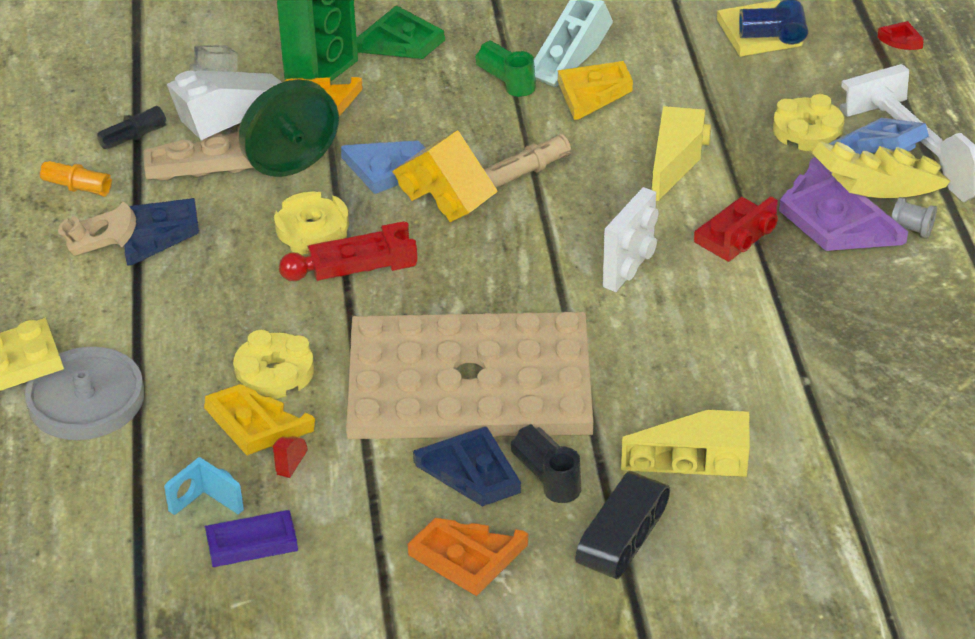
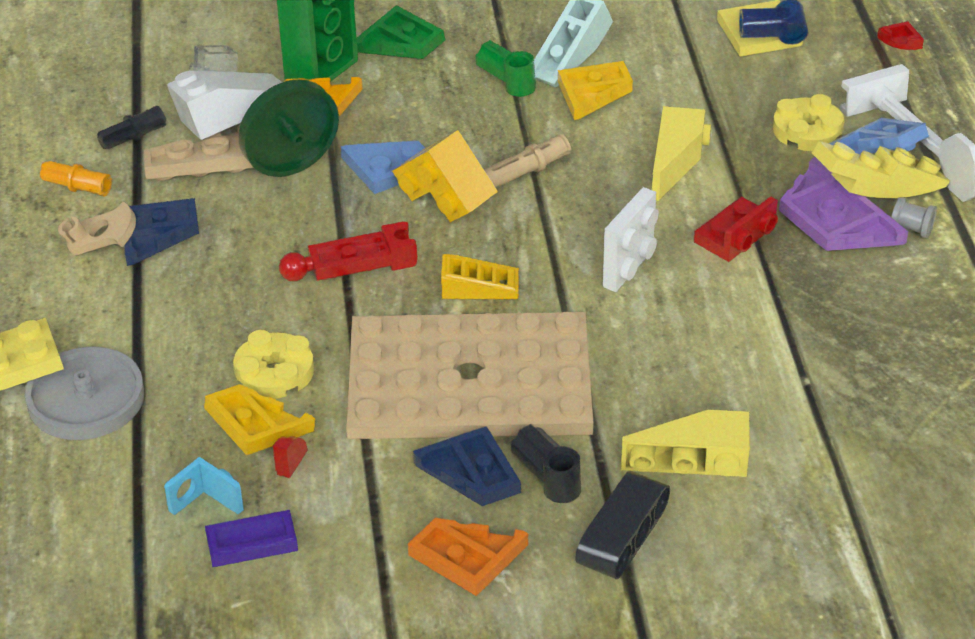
light yellow plate [274,191,349,255] -> none
none -> yellow slope [441,254,519,299]

